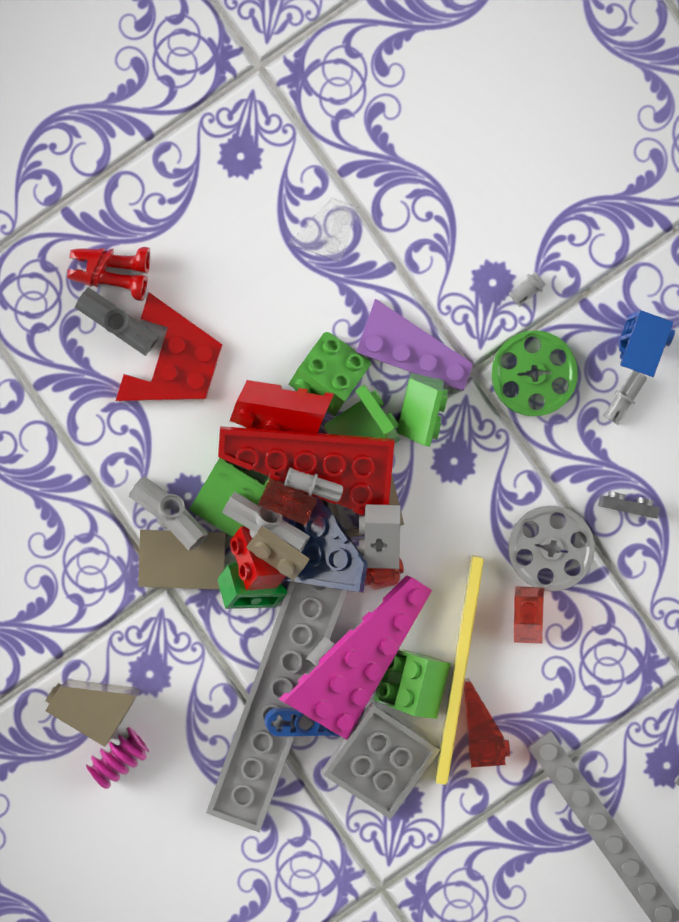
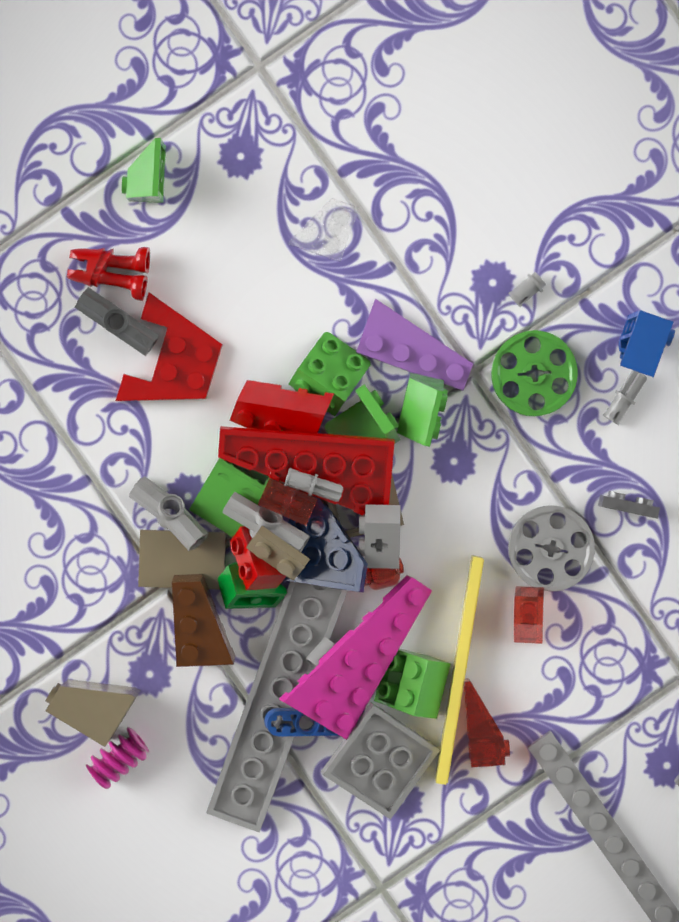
none -> slope [122,138,166,203]
none -> reddish brown wedge [172,574,235,667]

